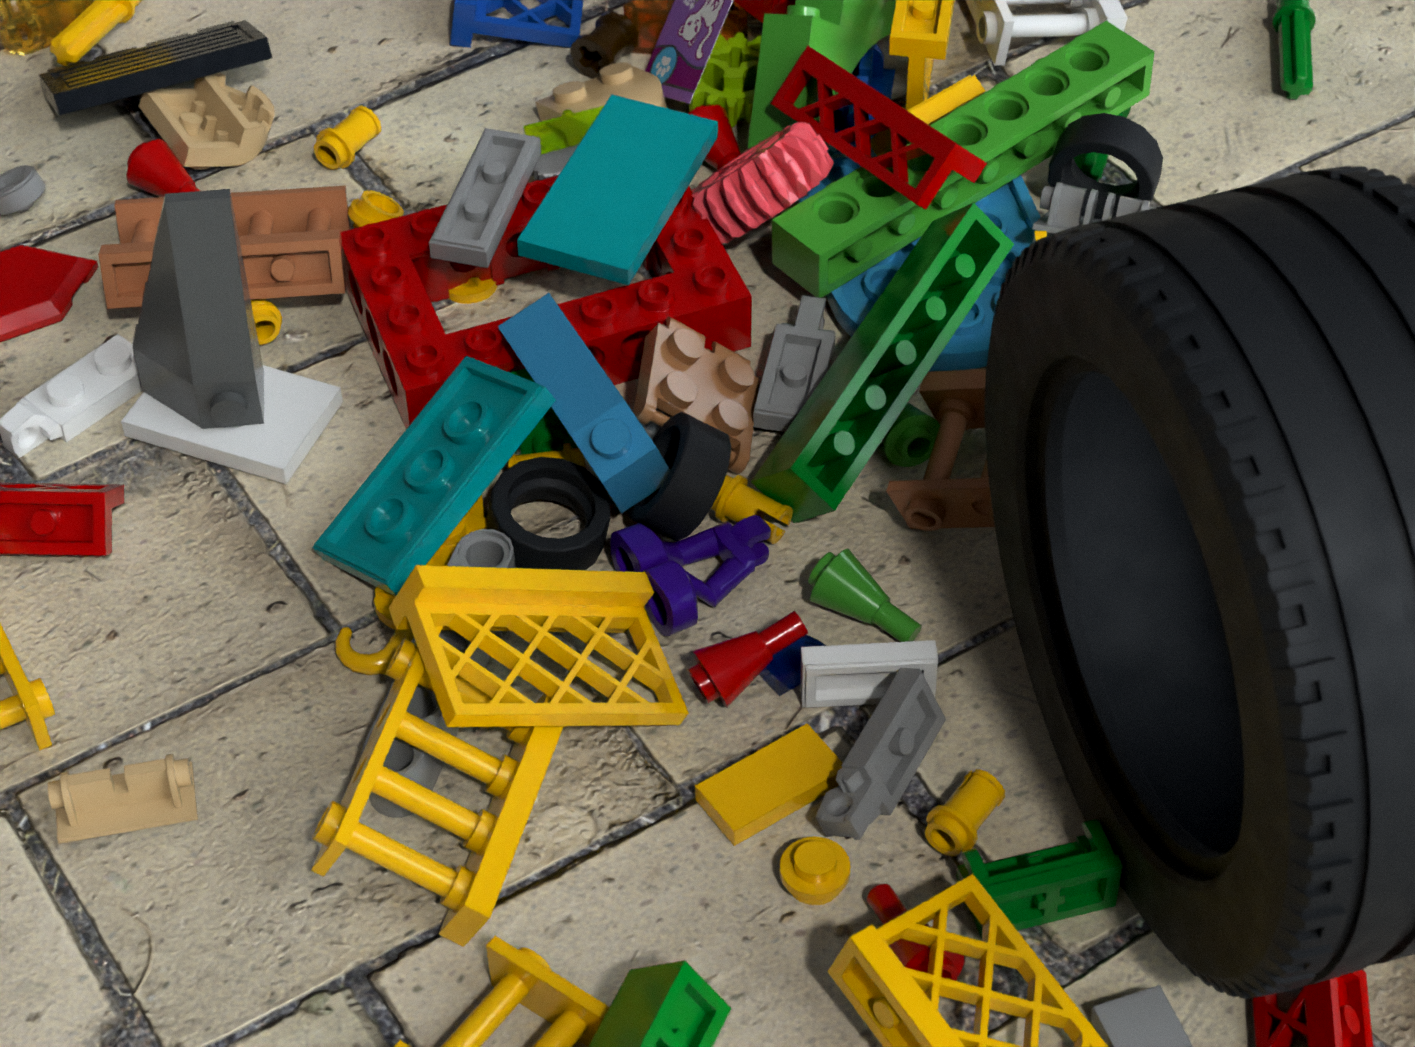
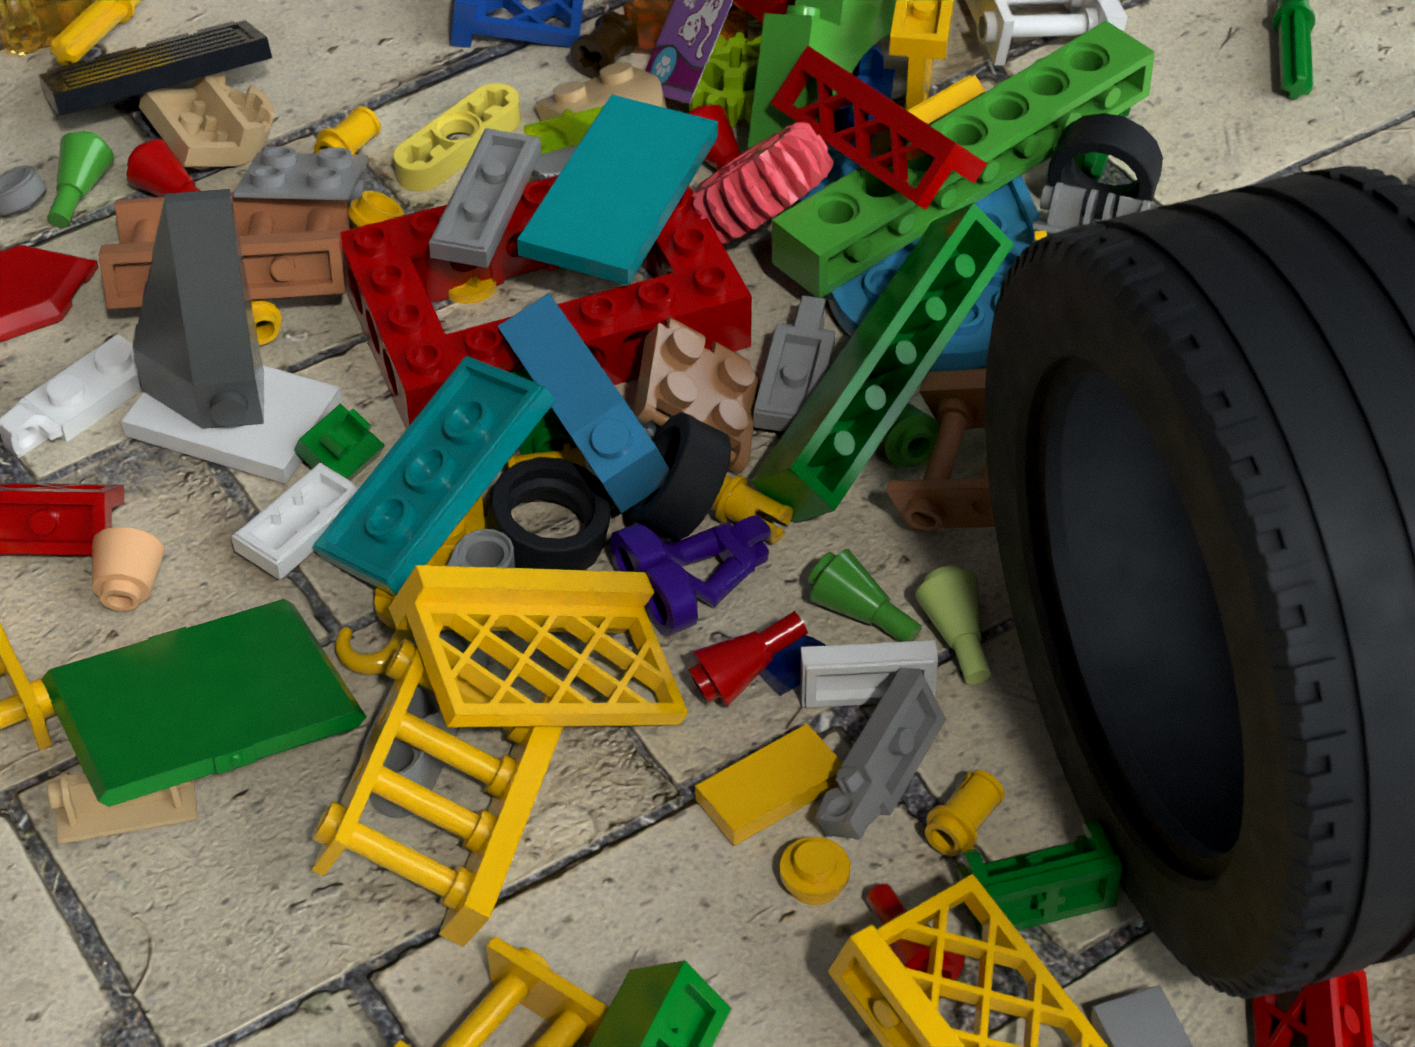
none -> green piece [41,599,367,807]
none -> bright green cone [47,131,114,228]
none -> light nougat hat [92,527,165,611]
none -> white plate [231,463,360,580]
none -> light grey hinge [234,146,368,208]
none -> green tile [294,403,385,481]
none -> light yellow beam [393,83,521,191]
none -> yellowish green cone [915,566,991,685]

